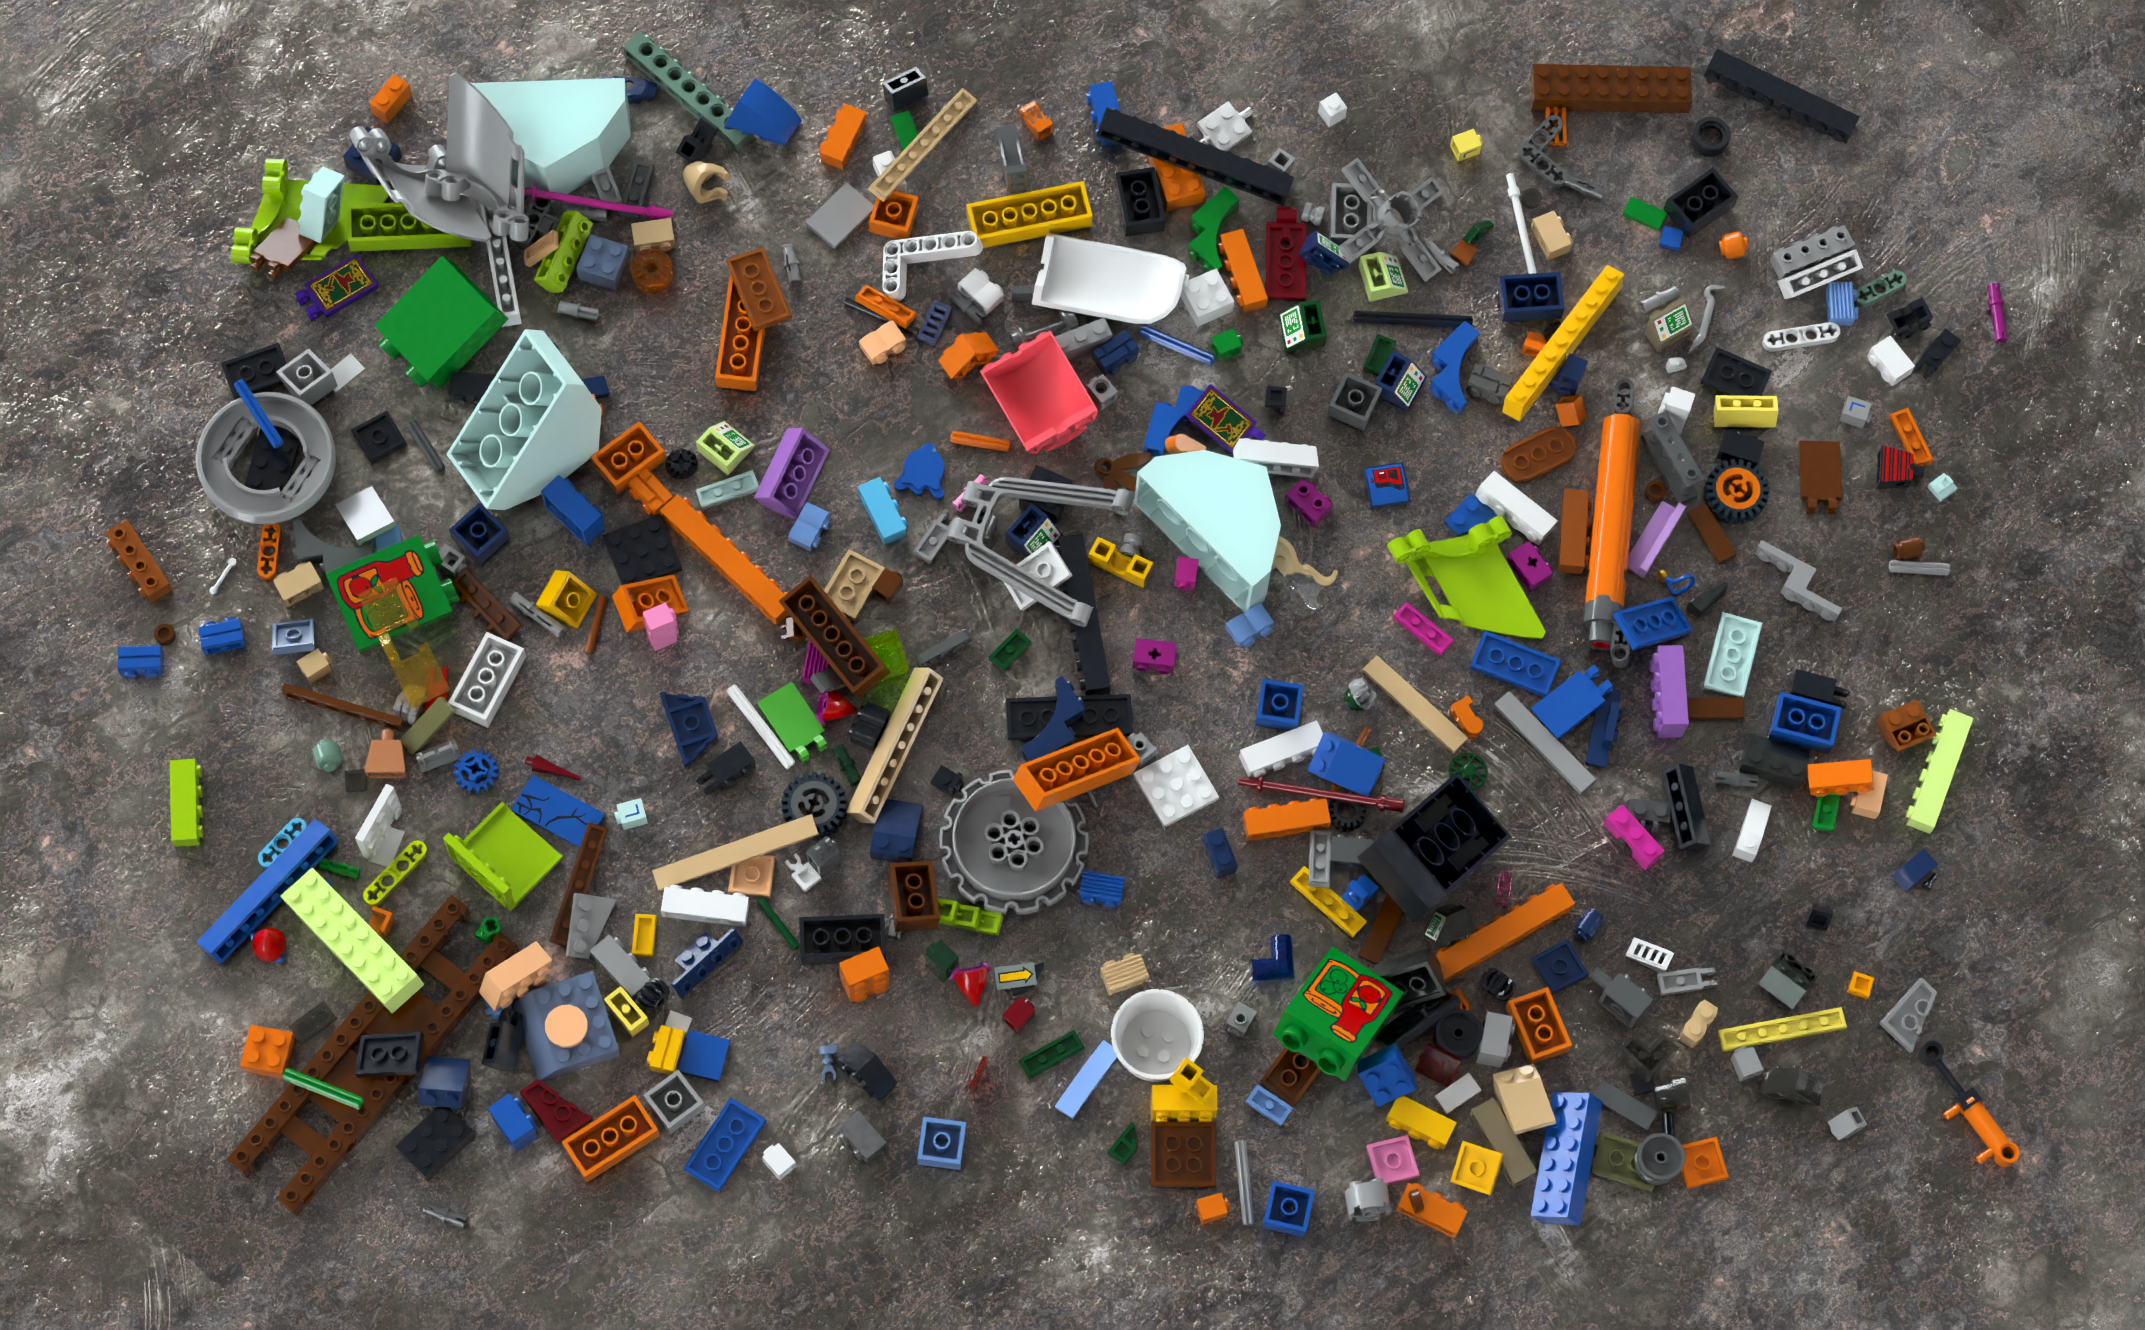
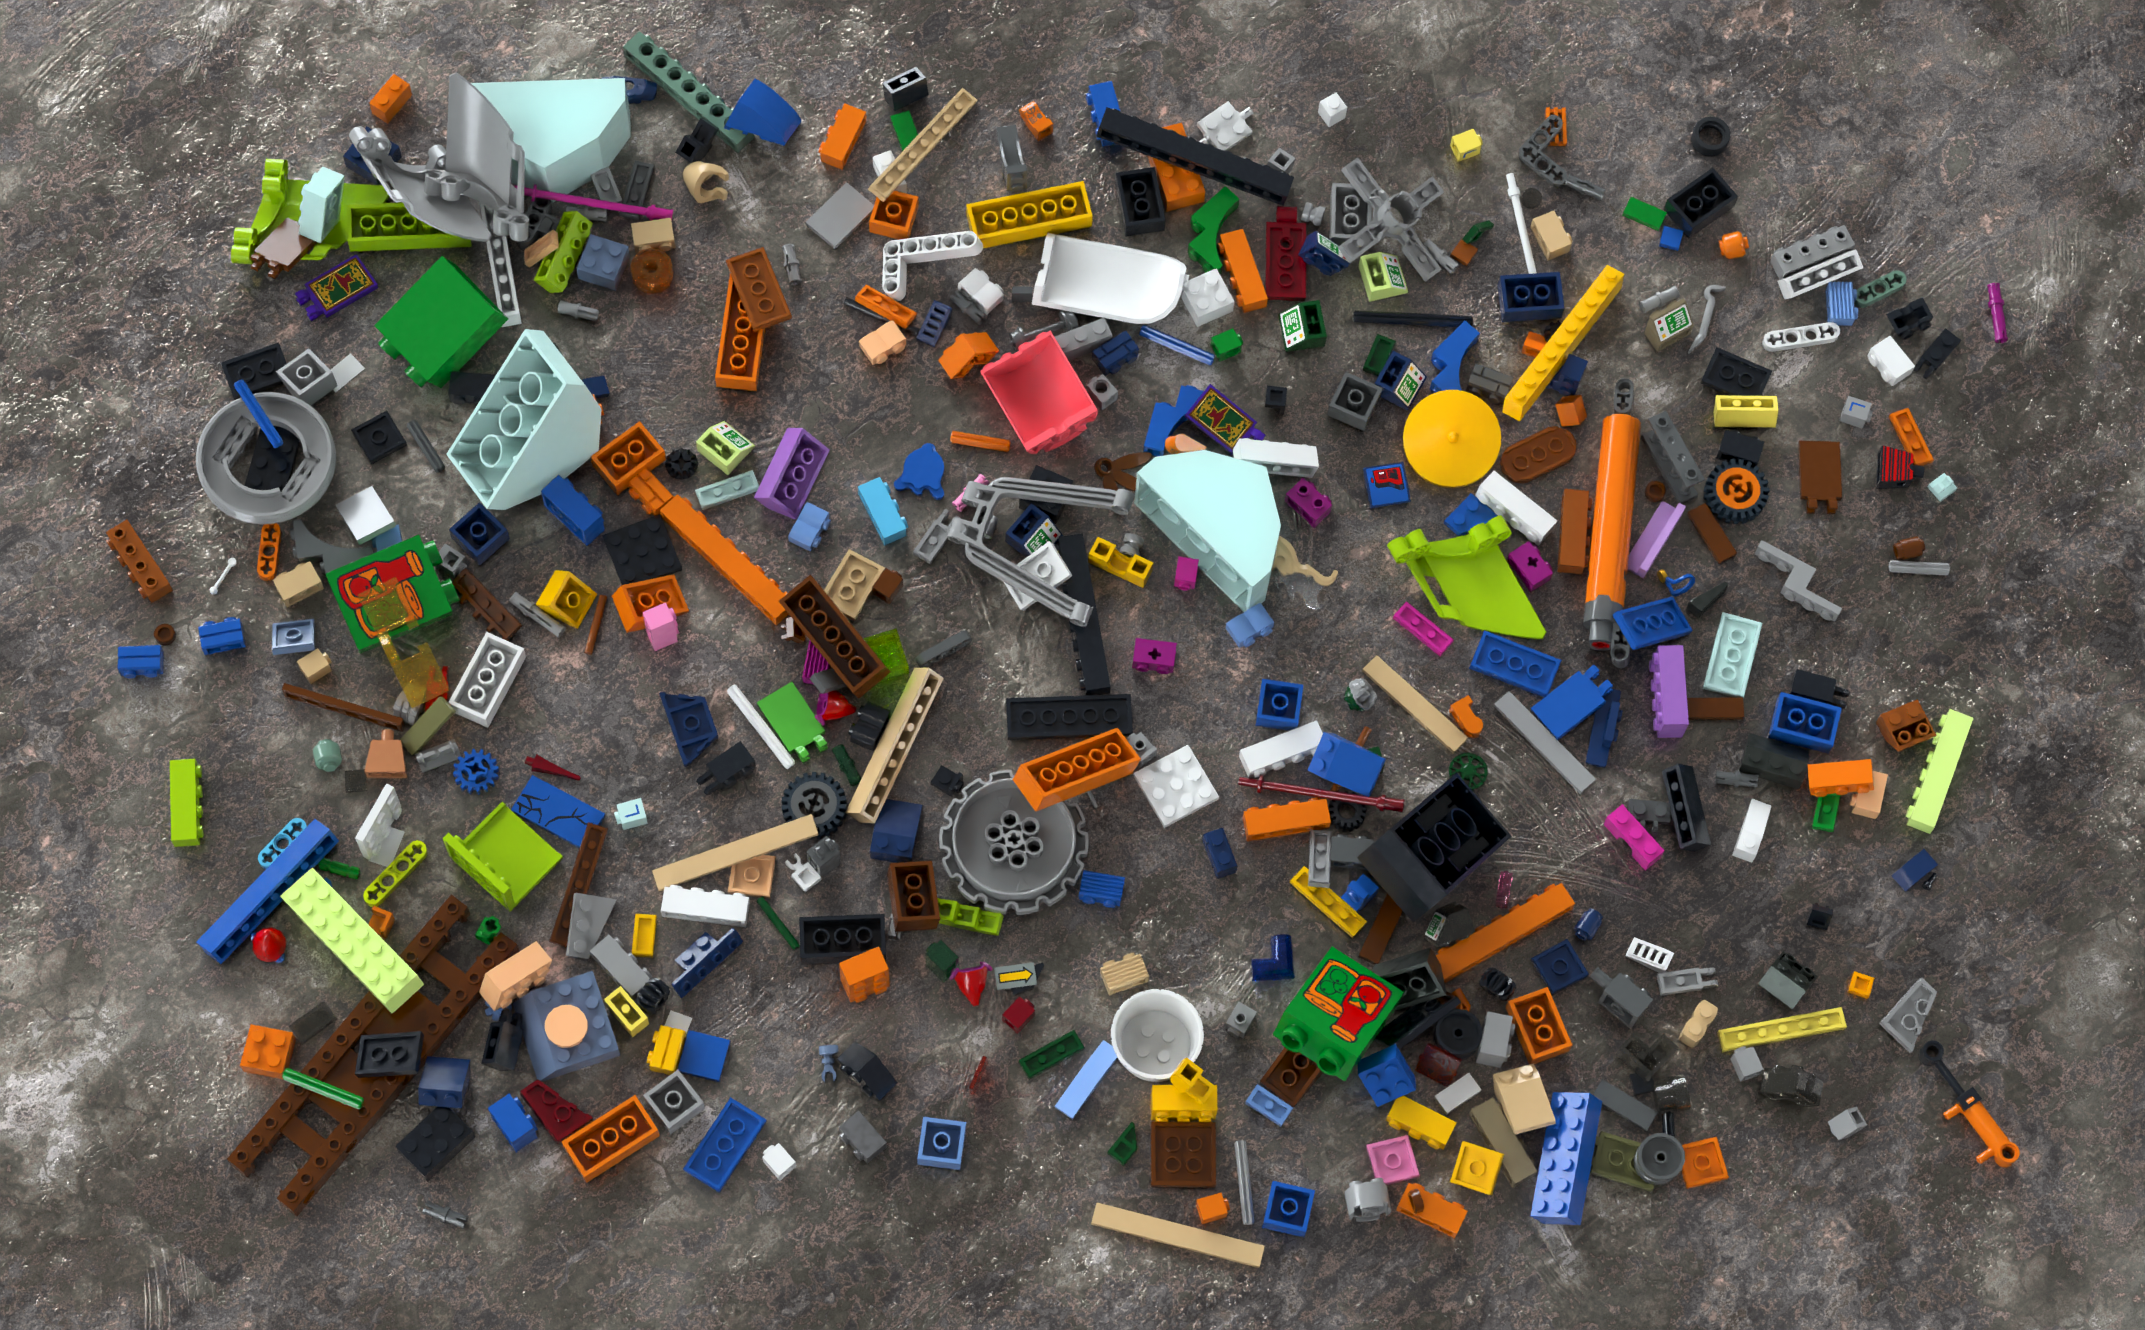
dark green plate [988,628,1032,673] -> none
dark blue arch [1021,676,1086,762] -> none
reddish brown brick [1530,64,1692,113] -> none
white brick [1657,387,1695,435] -> none
white tile [1666,357,1687,373] -> none
black brick [1704,49,1860,144] -> none
none -> tan tile [1091,1202,1265,1268]
none -> yellow container [1403,390,1501,488]

